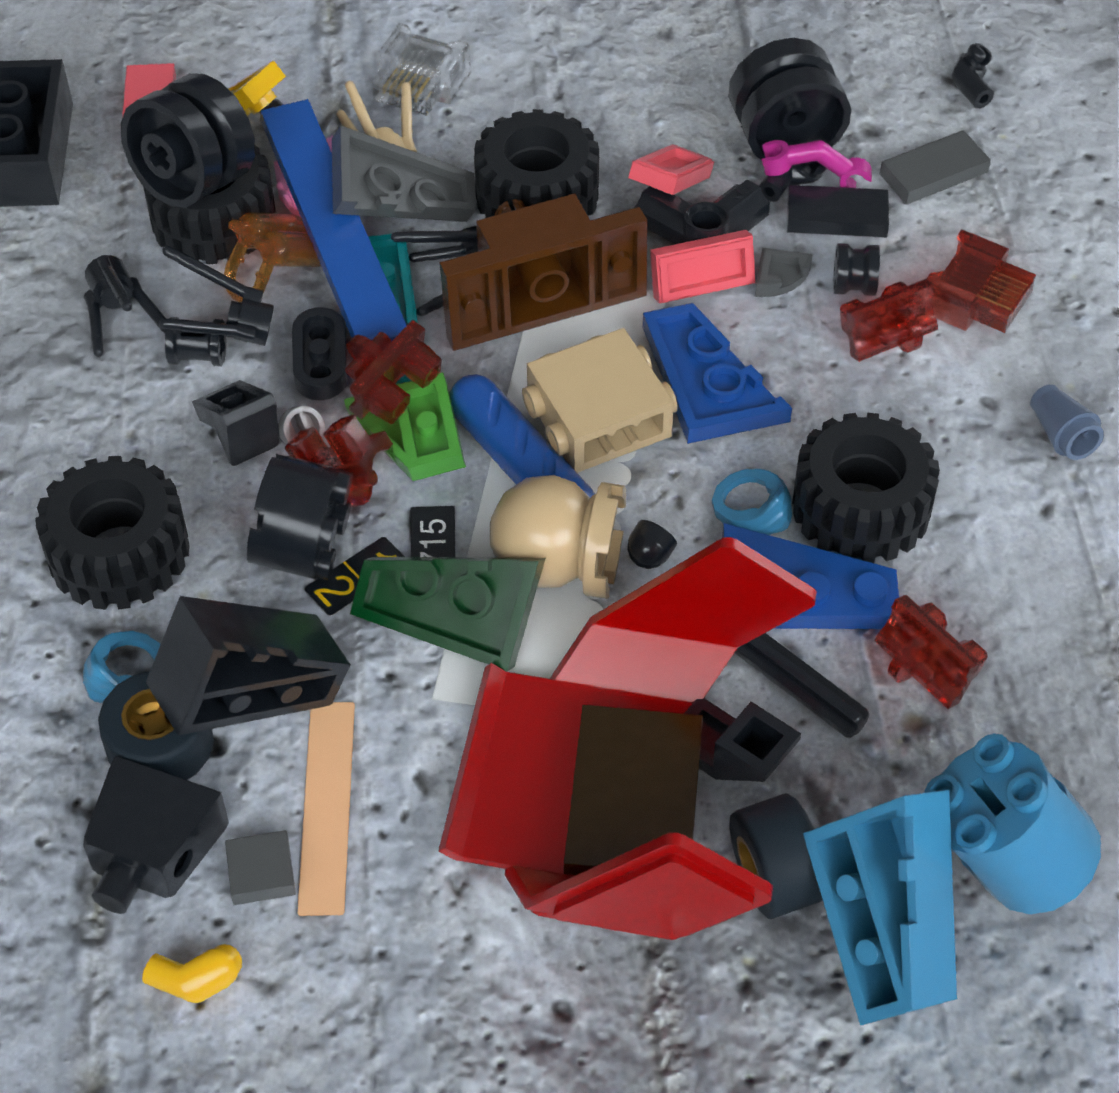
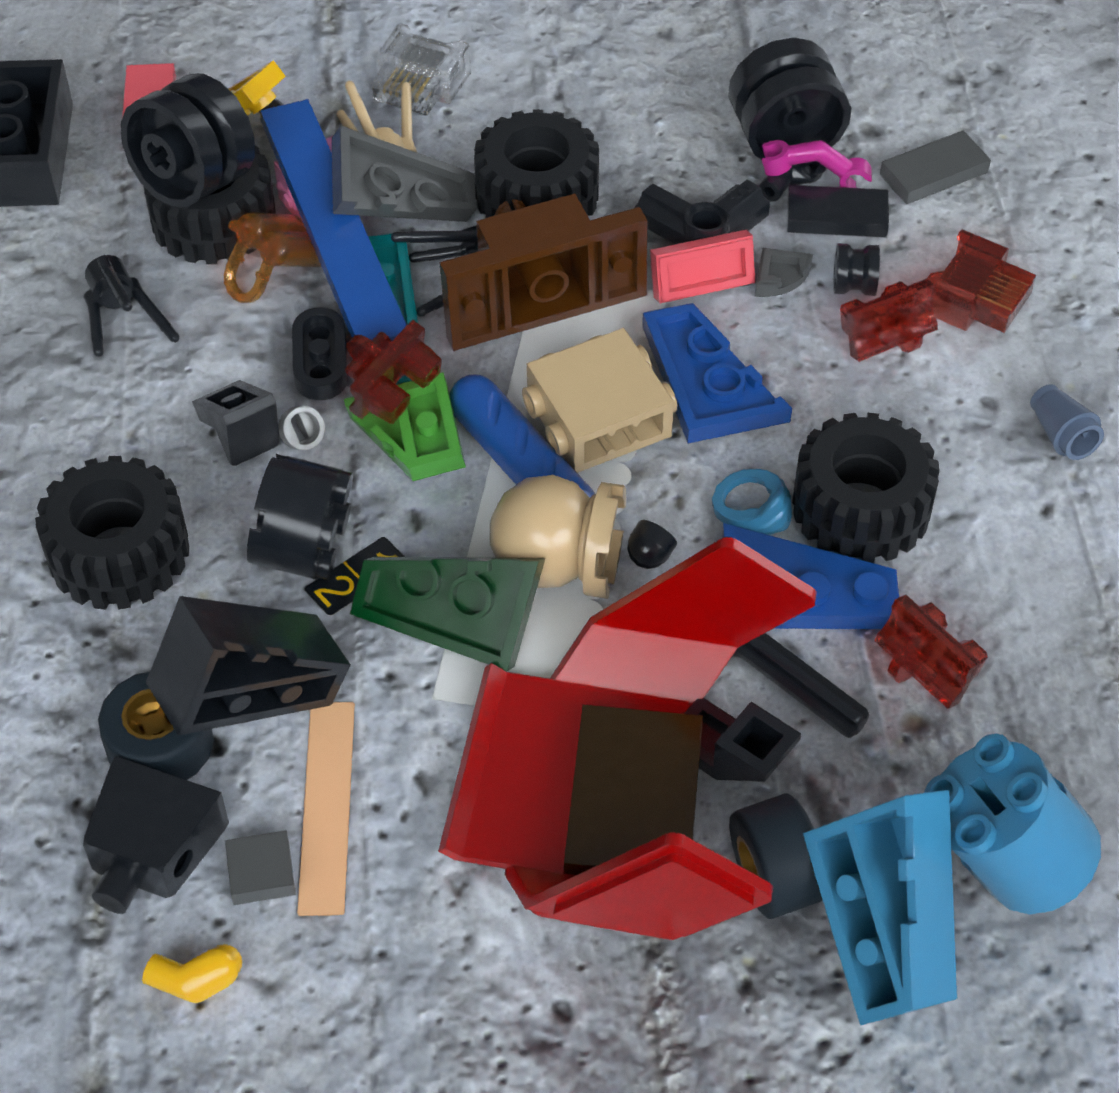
dark azure piece [83,631,161,703] -> none
black plant [159,246,274,346] -> none
black bush [165,317,227,366] -> none
clear red hips [284,414,393,508] -> none
black sticker [411,506,456,557] -> none
coral tile [628,144,714,195] -> none
black arm [952,43,994,109] -> none

